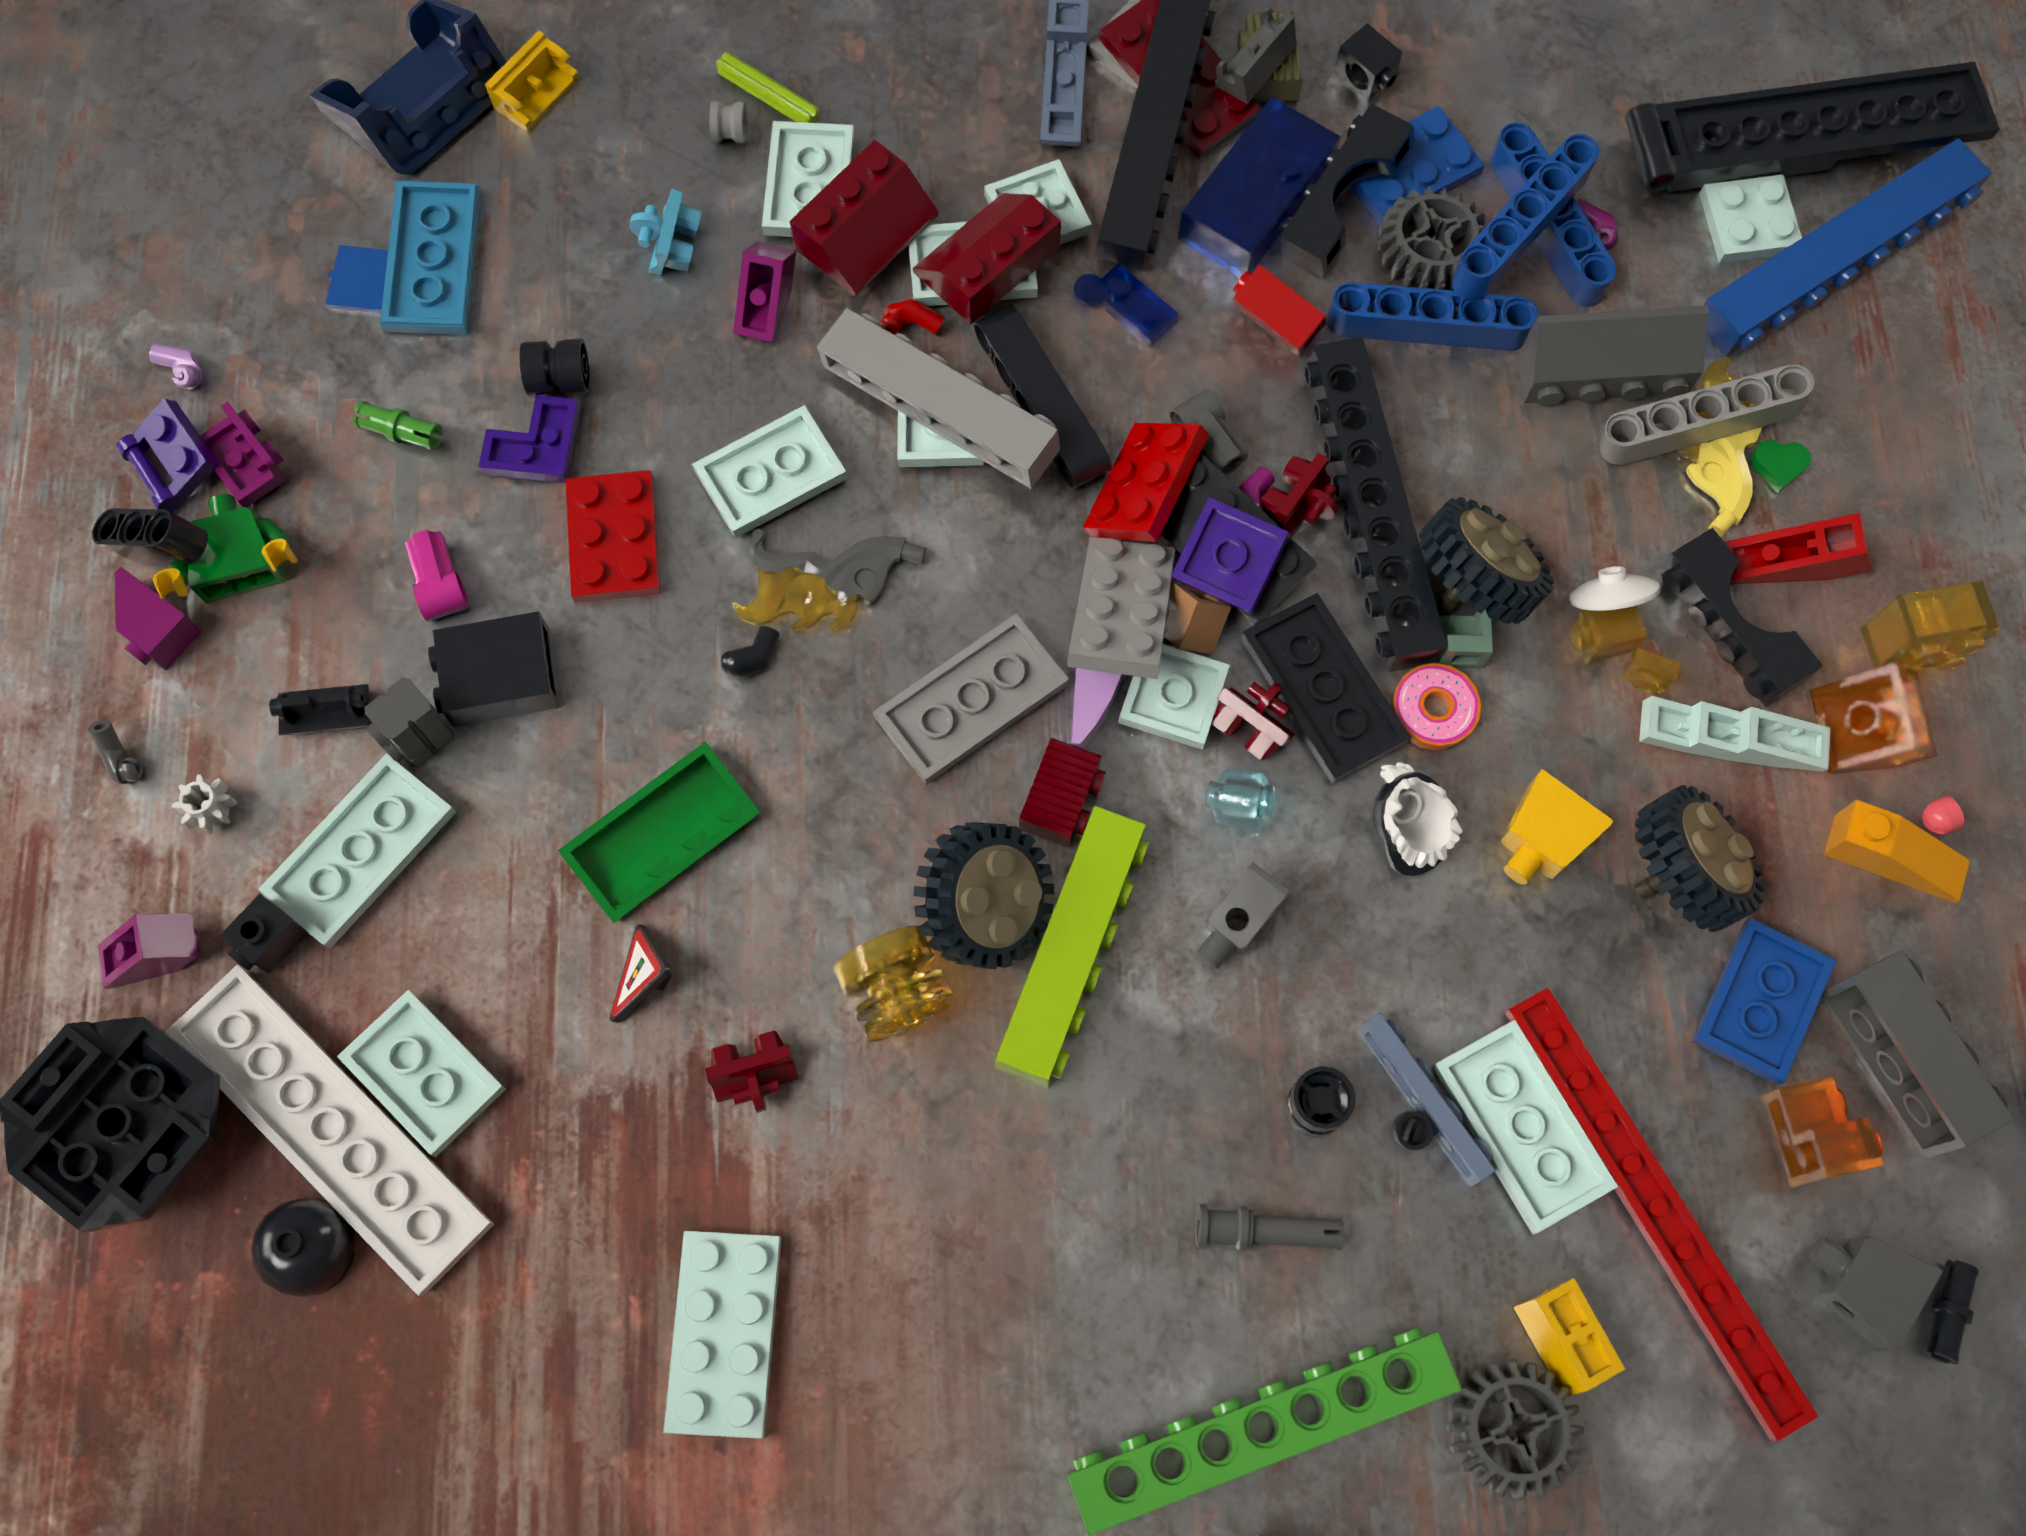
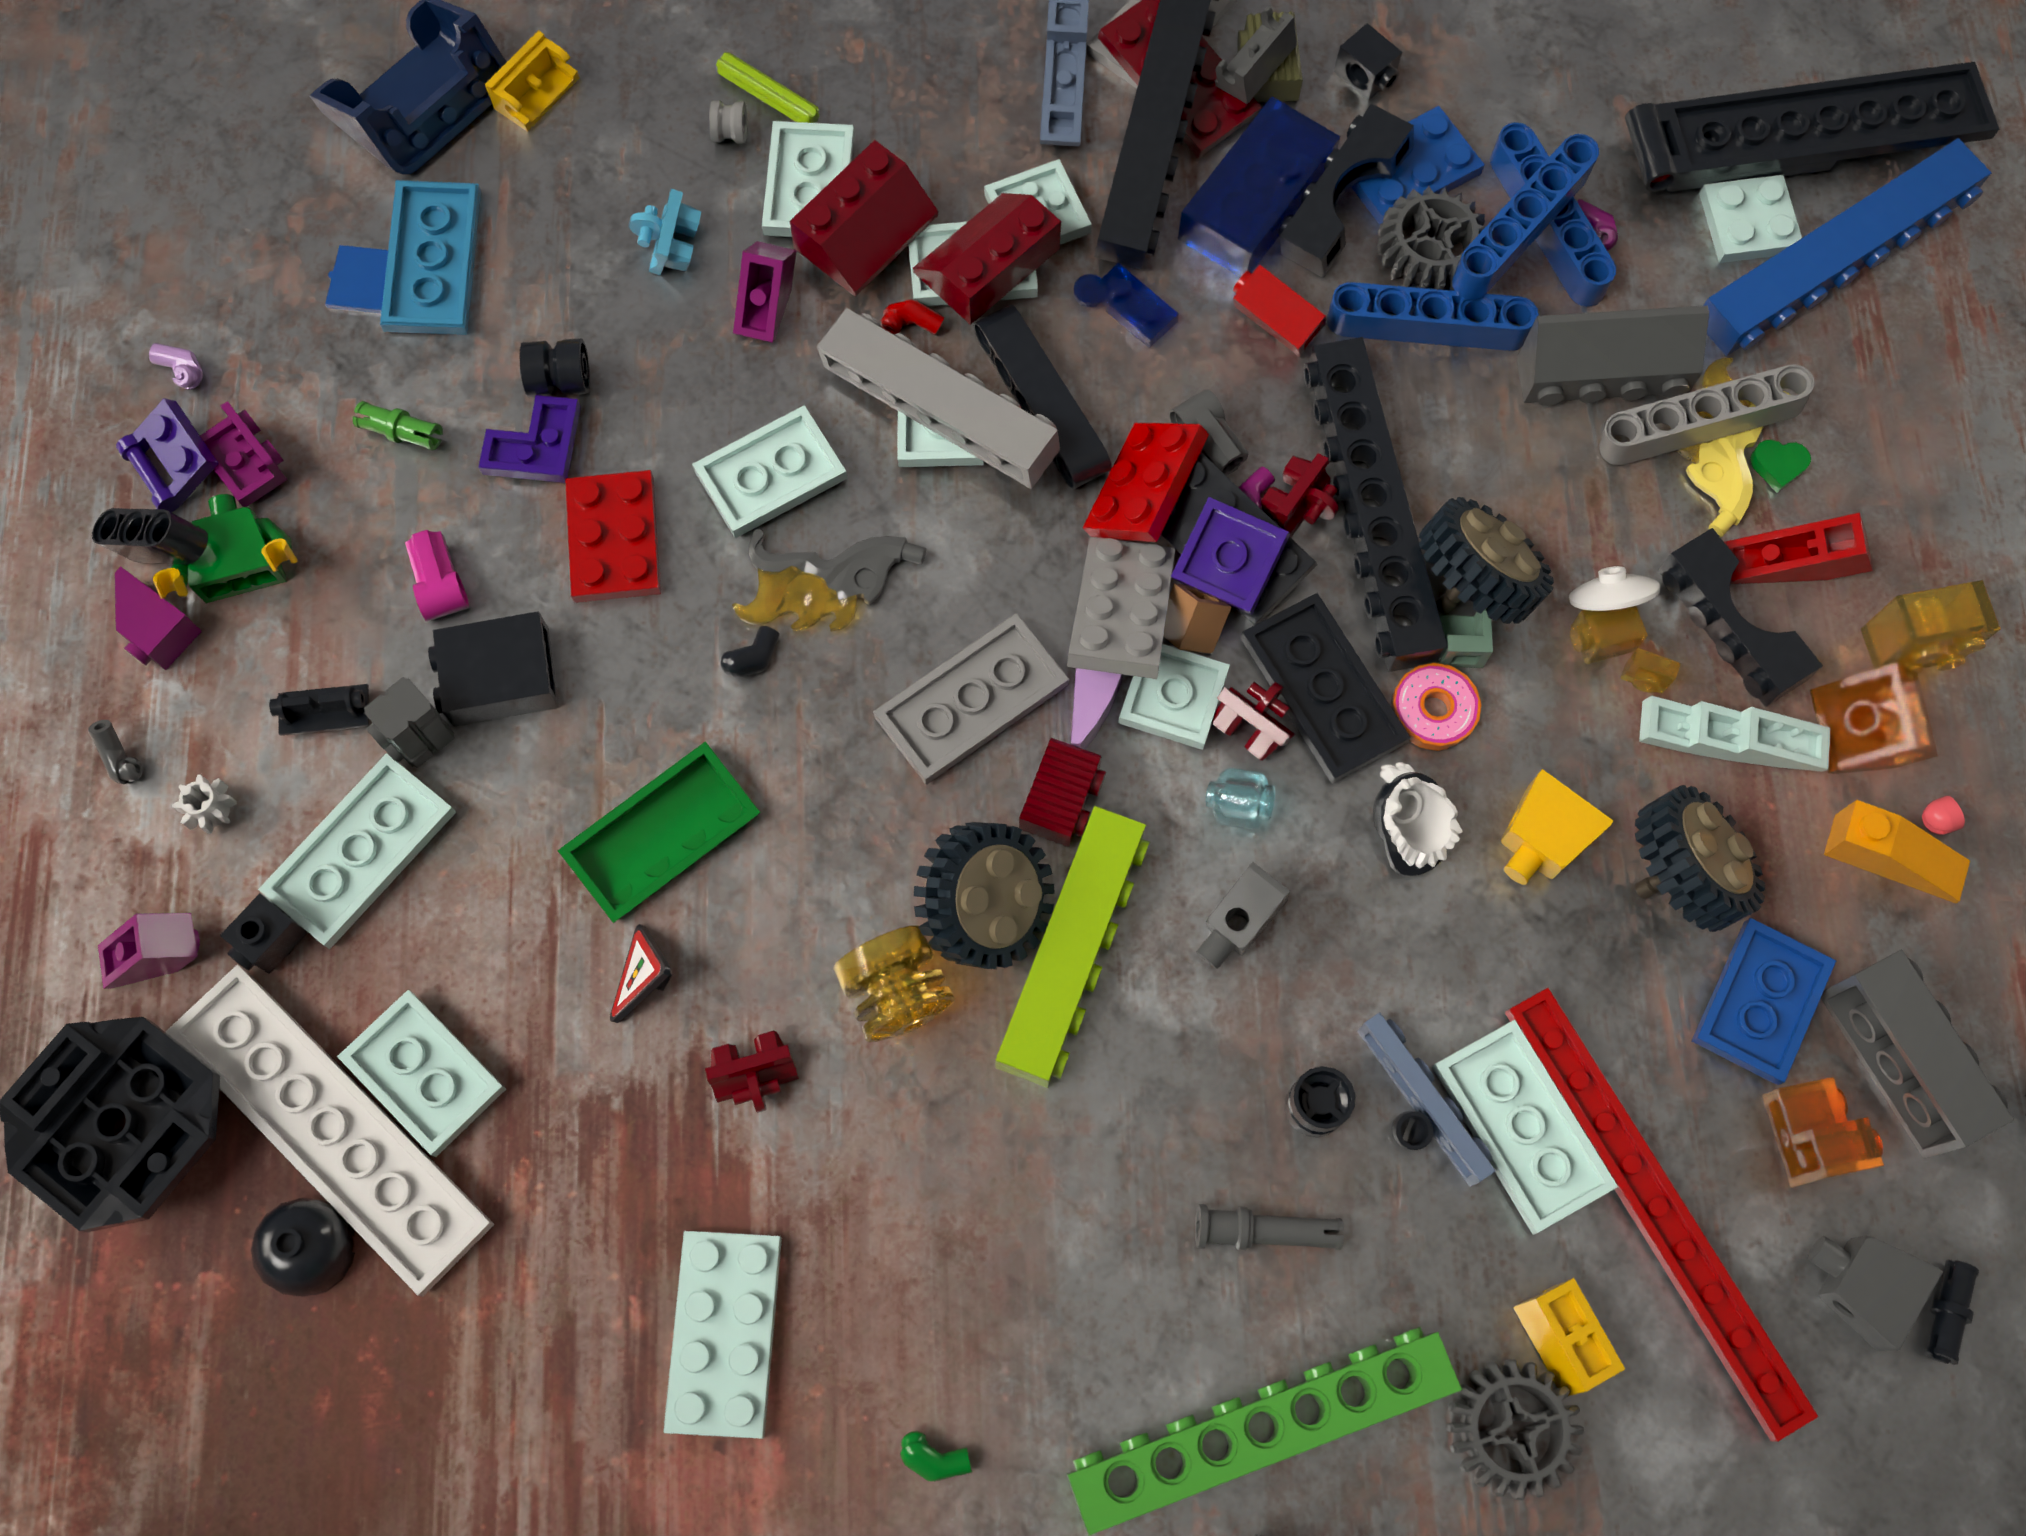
none -> green arm [900,1431,972,1482]

